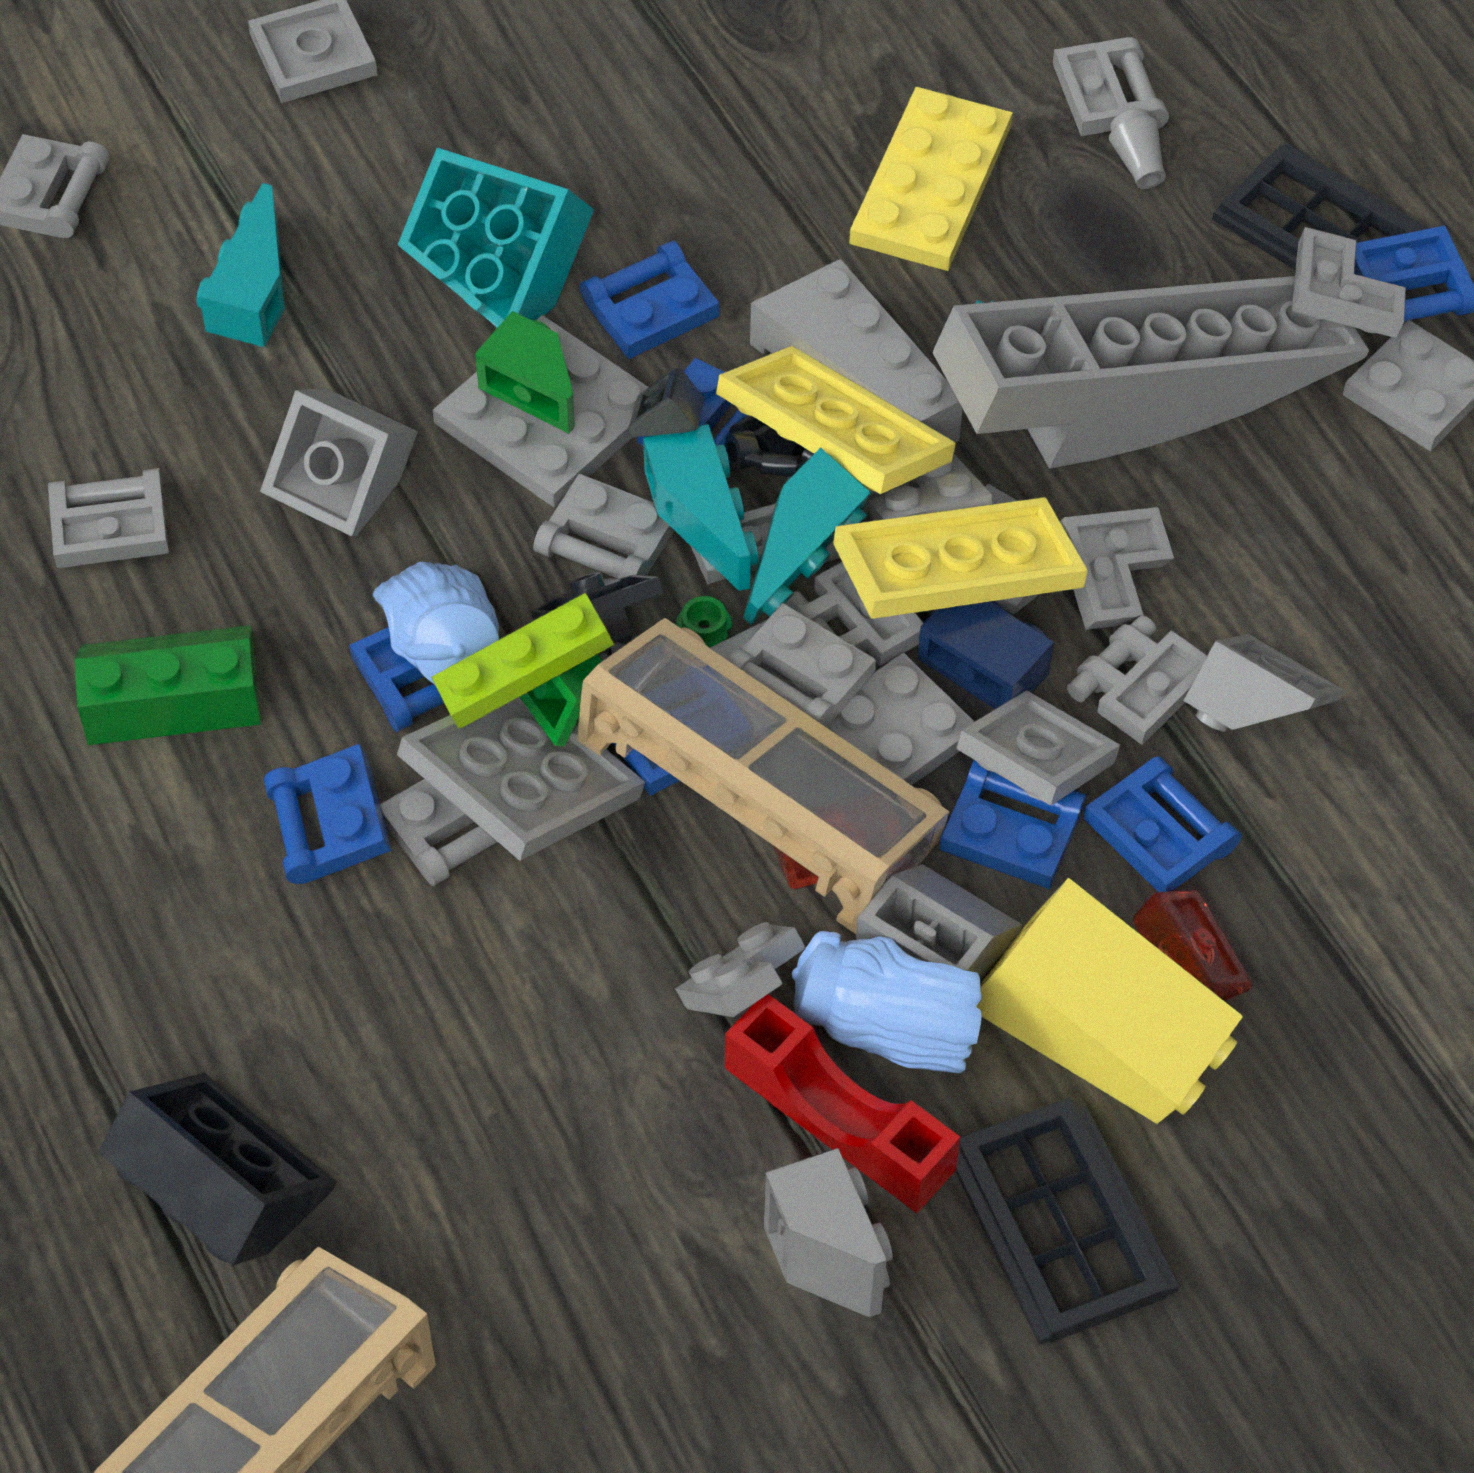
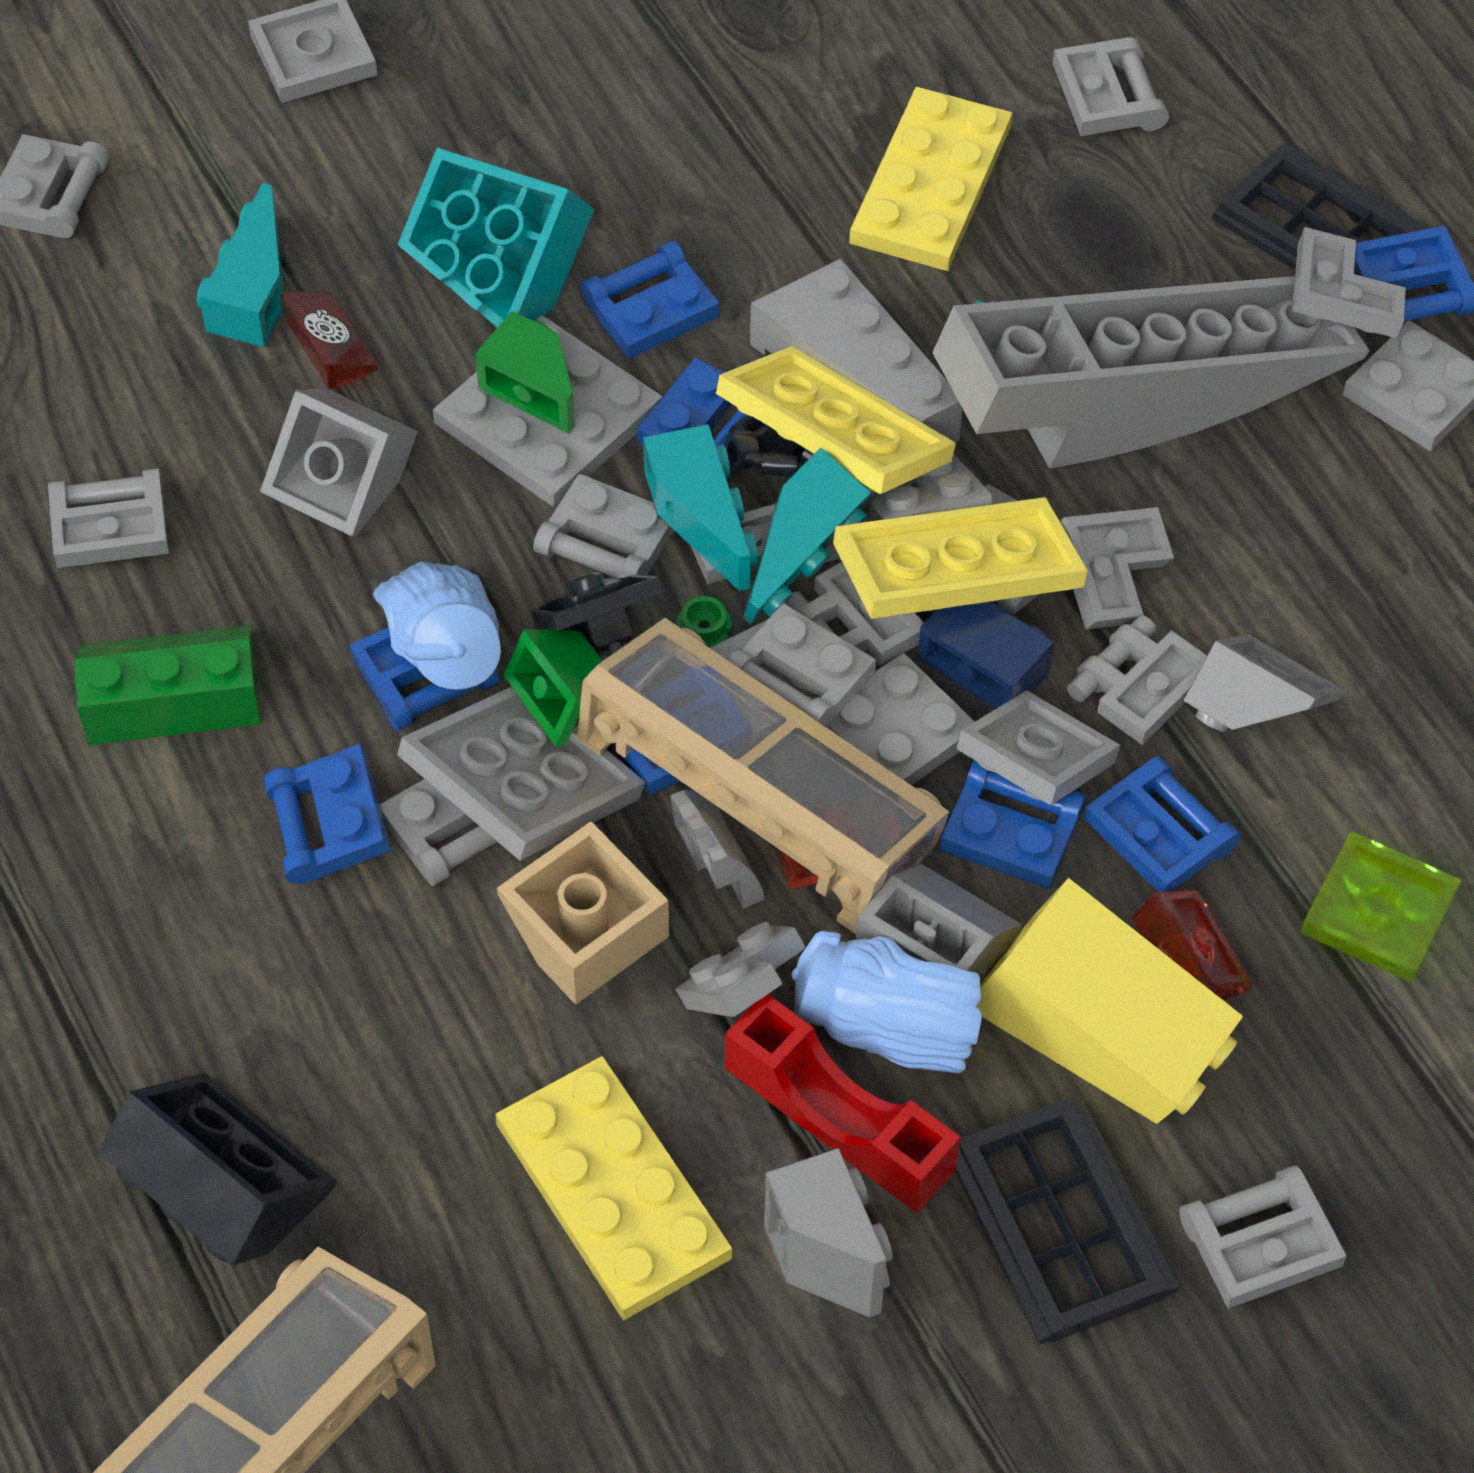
lime plate [431,593,614,729] -> none
pearl dark grey slope [628,367,704,437] -> none
light grey cone [1109,108,1166,189] -> none
none -> clear red slope [280,292,377,390]
none -> light yellow plate [495,1056,732,1321]
none -> tan slope [497,821,669,1005]
none -> light grey slope [670,790,765,909]
none -> light grey plate [1179,1165,1346,1309]
none -> clear neon green plate [1301,831,1461,983]

